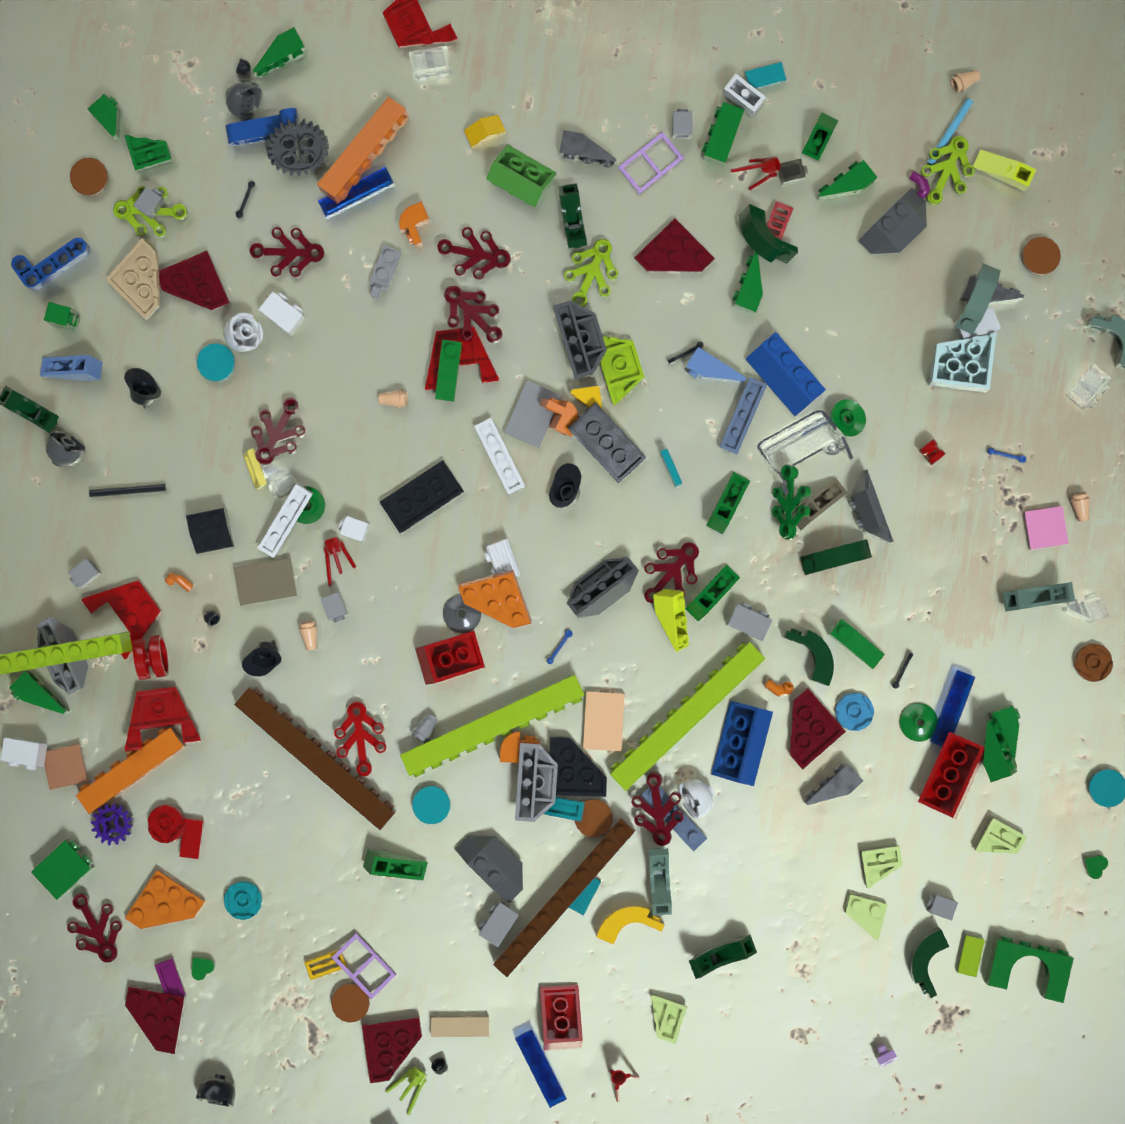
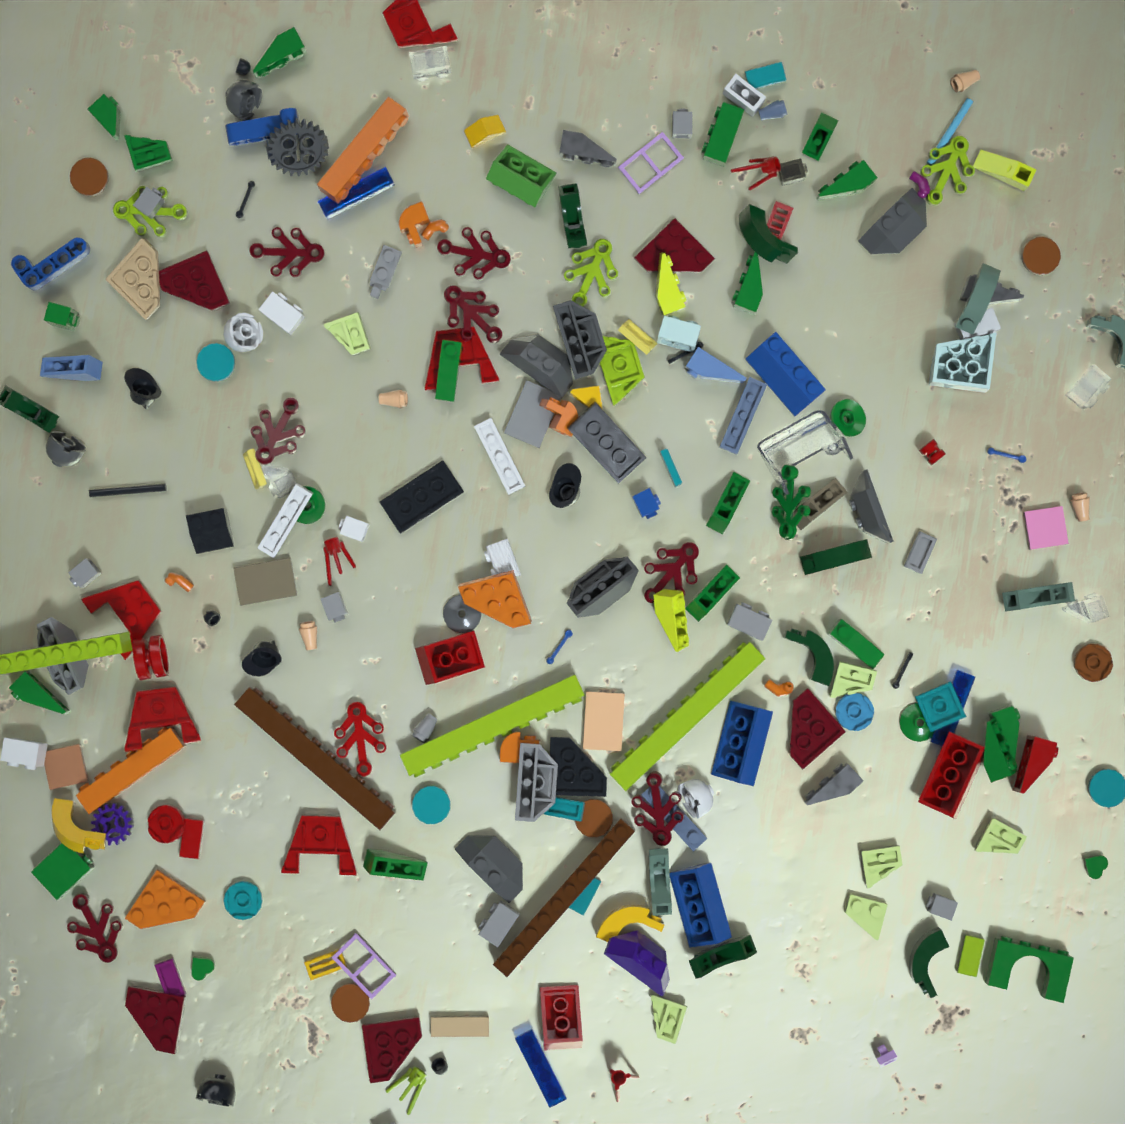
none -> yellow arch [52,798,106,854]
none -> red wing [281,815,357,875]
none -> yellowish green wing [324,312,371,355]
none -> orange arm [421,219,449,241]
none -> dark grey wedge [500,334,573,399]
none -> dark purple wedge [604,930,670,996]
none -> light yellow tile [618,319,657,355]
none -> blue brick [632,488,661,519]
none -> neon yellow slope [655,252,687,315]
none -> light aqua brick [657,315,701,353]
none -> blue slope [669,863,732,948]
none -> sand blue cone [758,100,788,121]
none -> yellowish green wing [830,661,877,698]
none -> light grey tile [904,531,937,574]
none -> teal tile [915,681,967,732]
none -> red slope [1012,735,1059,794]

